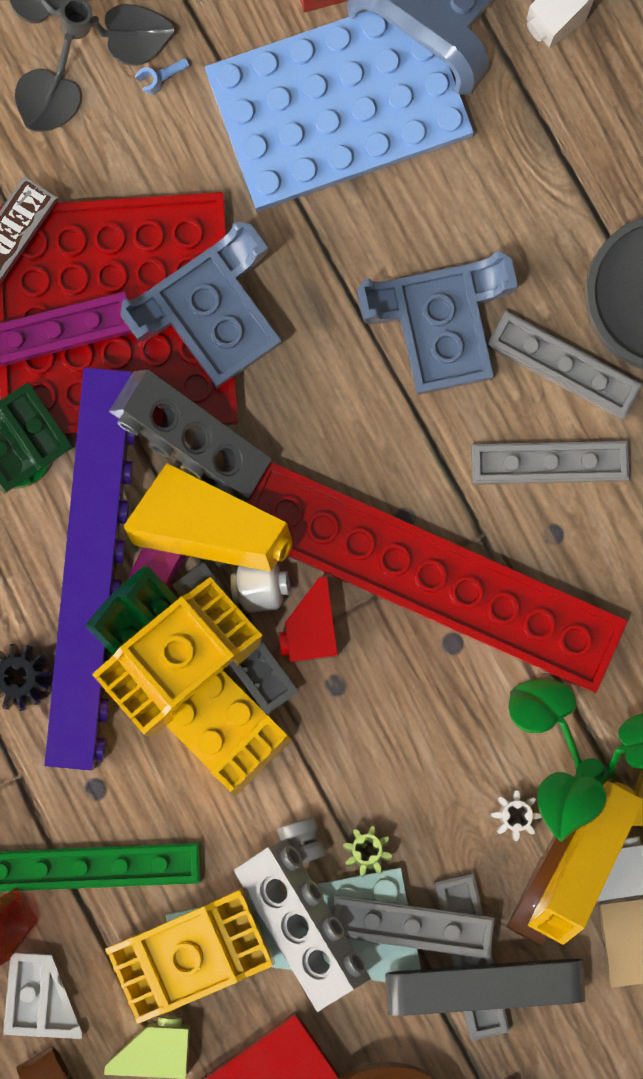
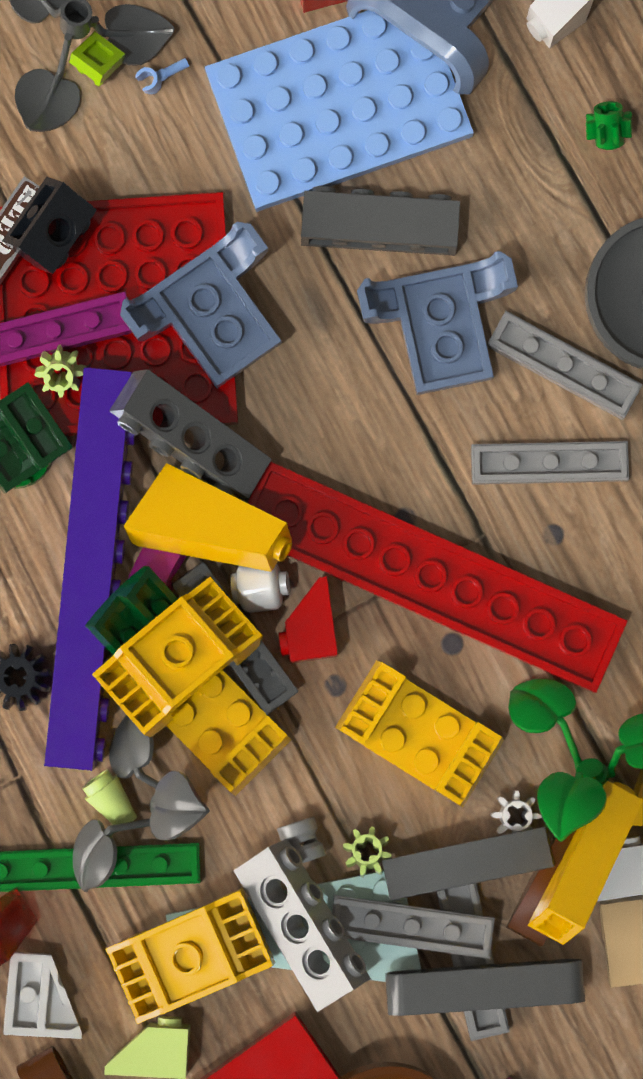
none -> black brick [2,177,97,274]
none -> yellowish green gear [35,345,86,397]
none -> lime tile [69,31,125,86]
none -> dark grey plant [73,715,210,892]
none -> yellowish green cone [82,769,138,825]
none -> dark grey brick [301,186,460,256]
none -> yellow plate [335,660,504,808]
none -> dark grey slope [382,827,555,901]
none -> green gear [586,101,633,150]

